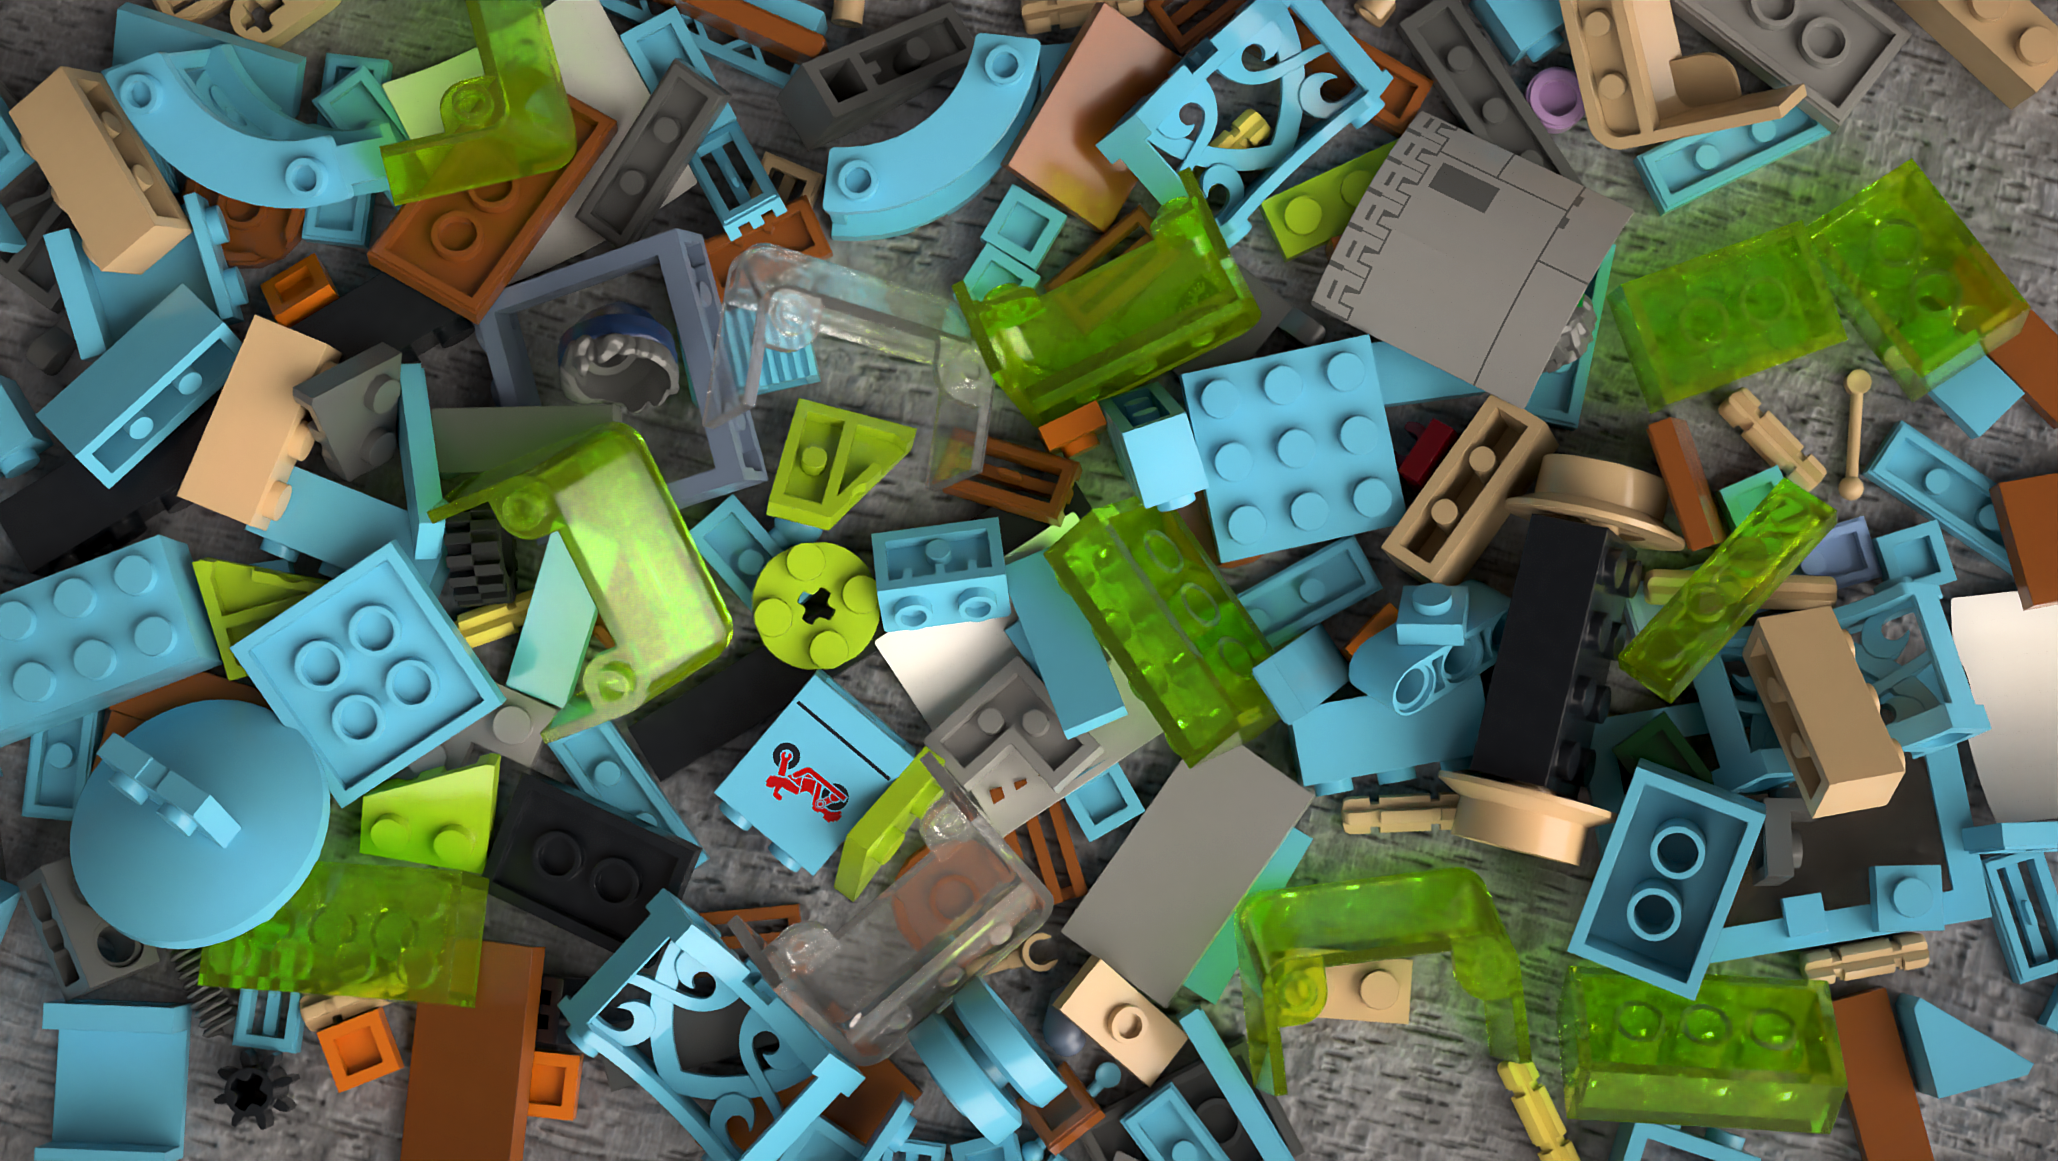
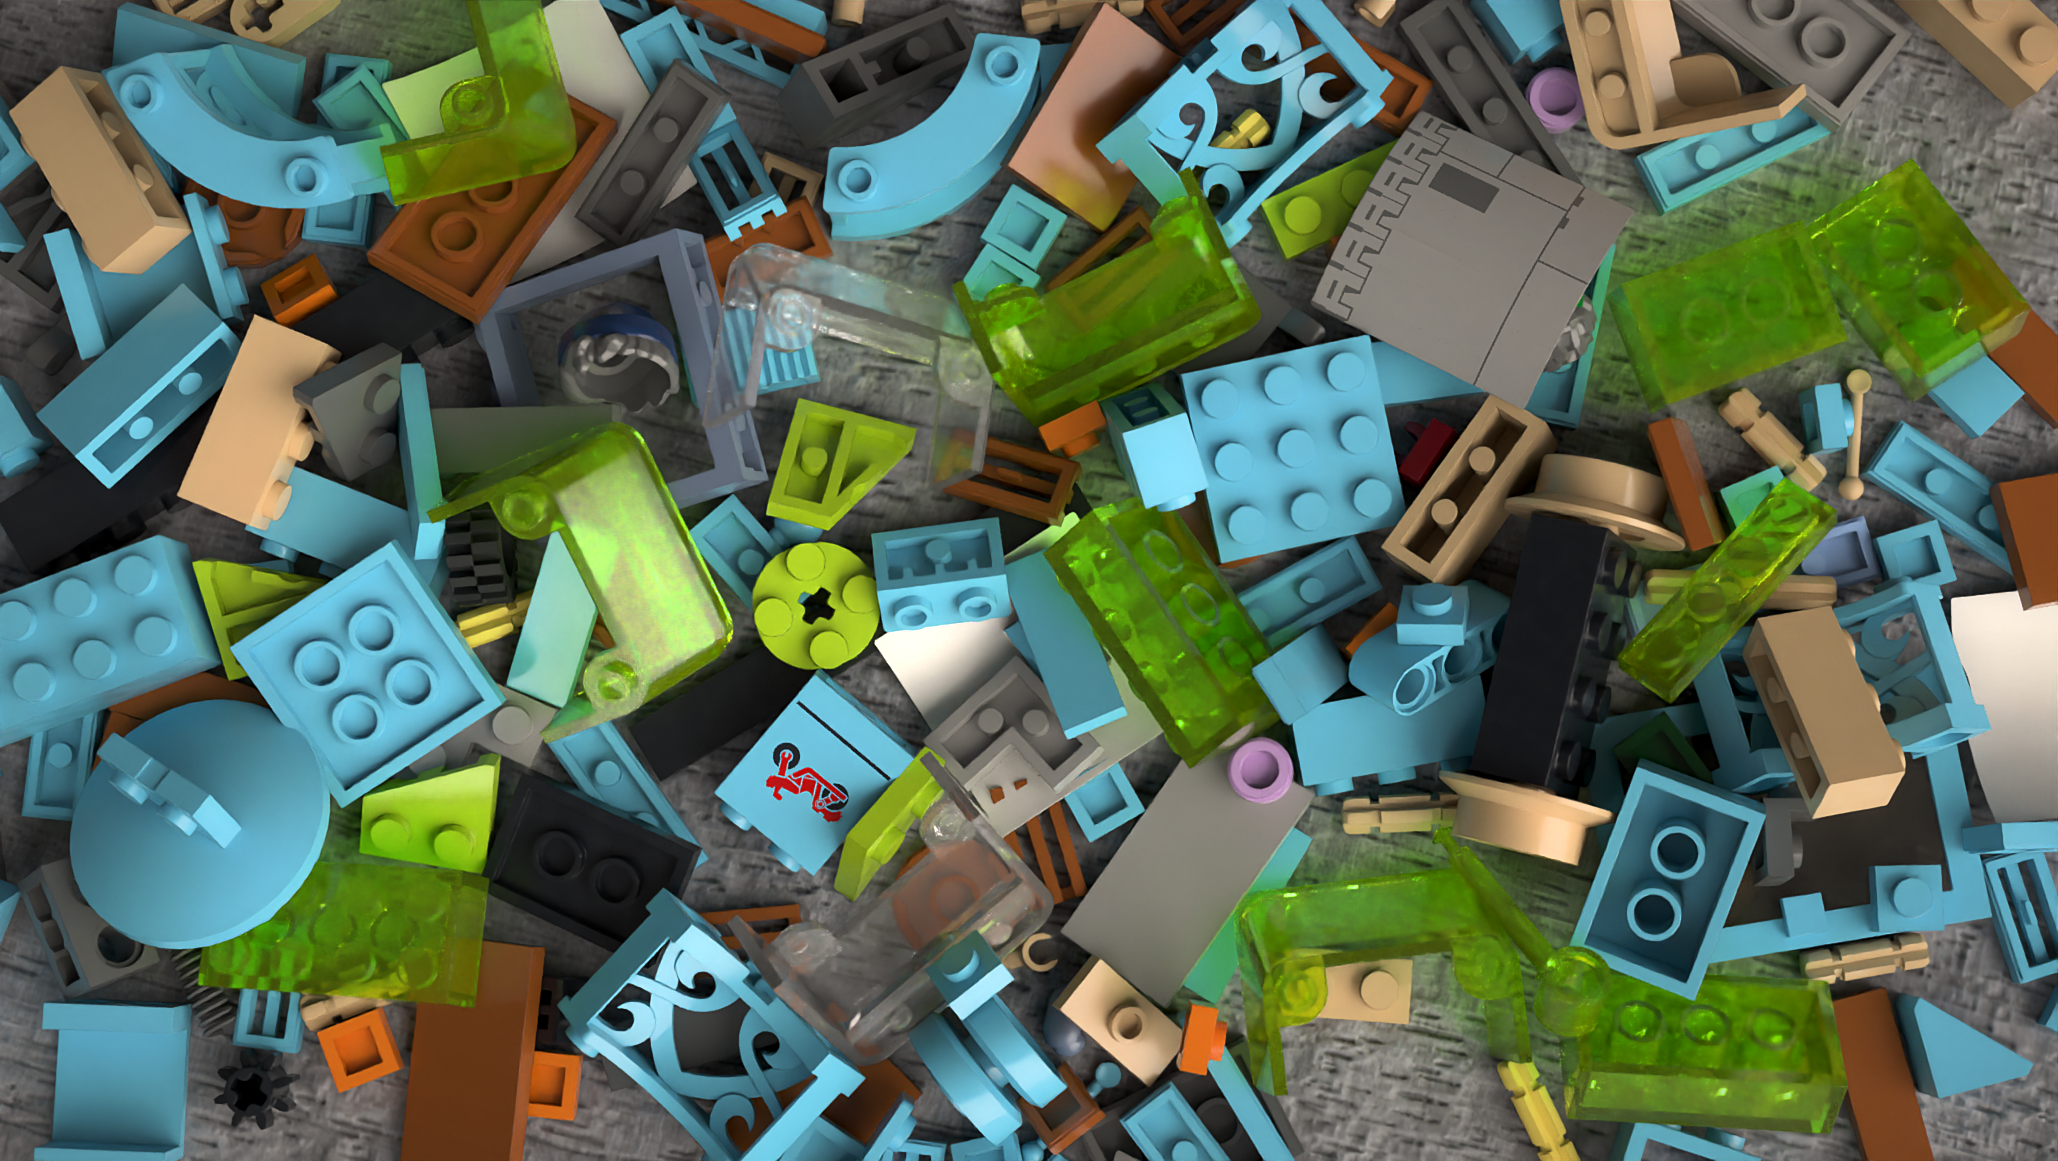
none -> medium azure plate [925,929,1014,1020]
none -> orange plate [1176,999,1227,1076]
none -> lavender tile [1227,737,1294,804]
none -> clear neon green piece [1432,826,1612,1037]
none -> medium azure plate [1798,383,1854,456]

